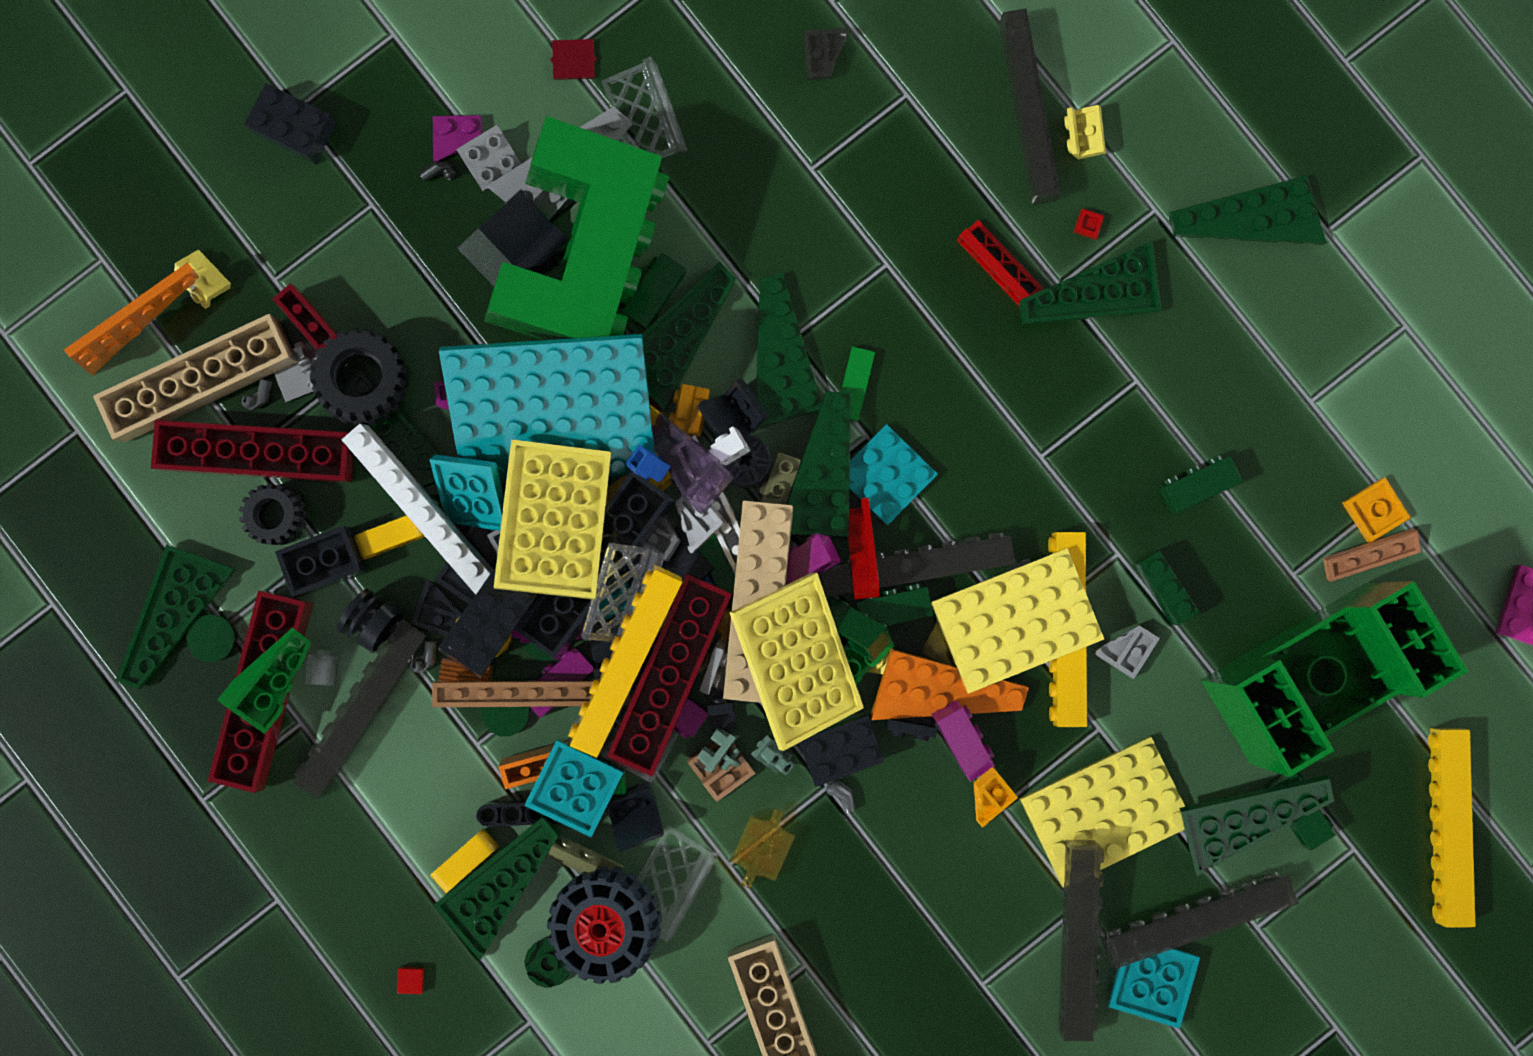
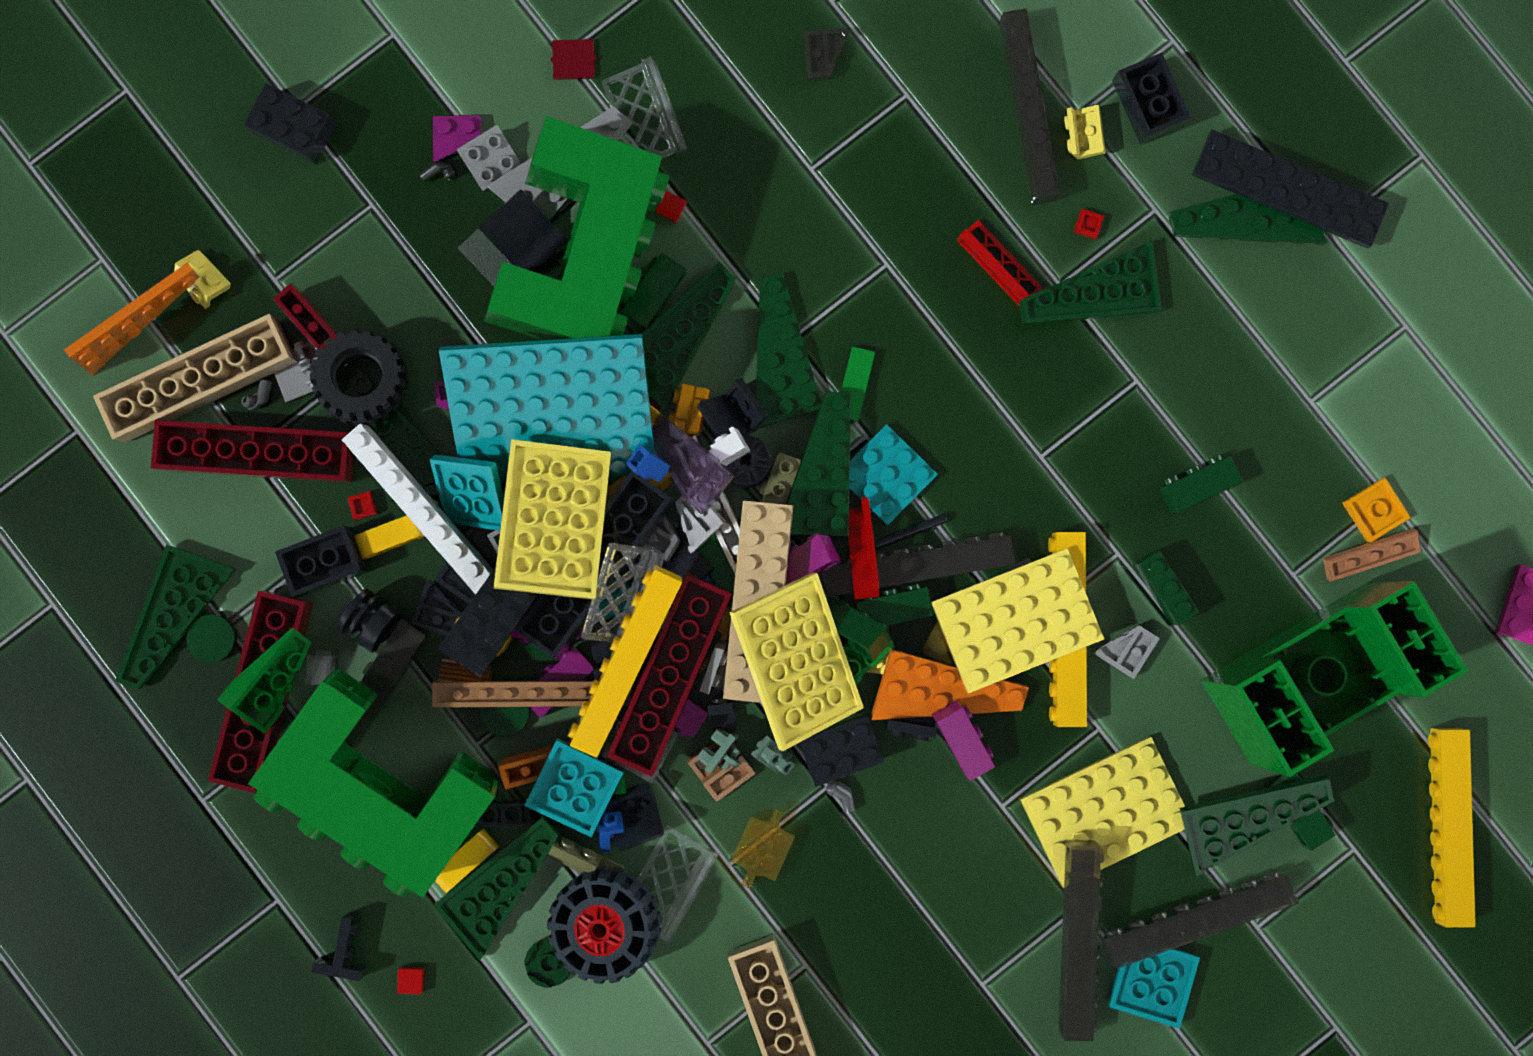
black tyre [239,484,308,545] -> none
dark grey arm [410,641,437,673] -> none
light orange wing [974,767,1018,828] -> none
none -> green brick [248,667,499,898]
none -> black bracket [311,912,367,981]
none -> red tile [347,491,379,521]
none -> blue bracket [597,812,624,853]
none -> red tile [655,191,687,224]
none -> black bar [874,514,947,550]
none -> black brick [1112,53,1191,144]
none -> black plate [1192,129,1389,249]

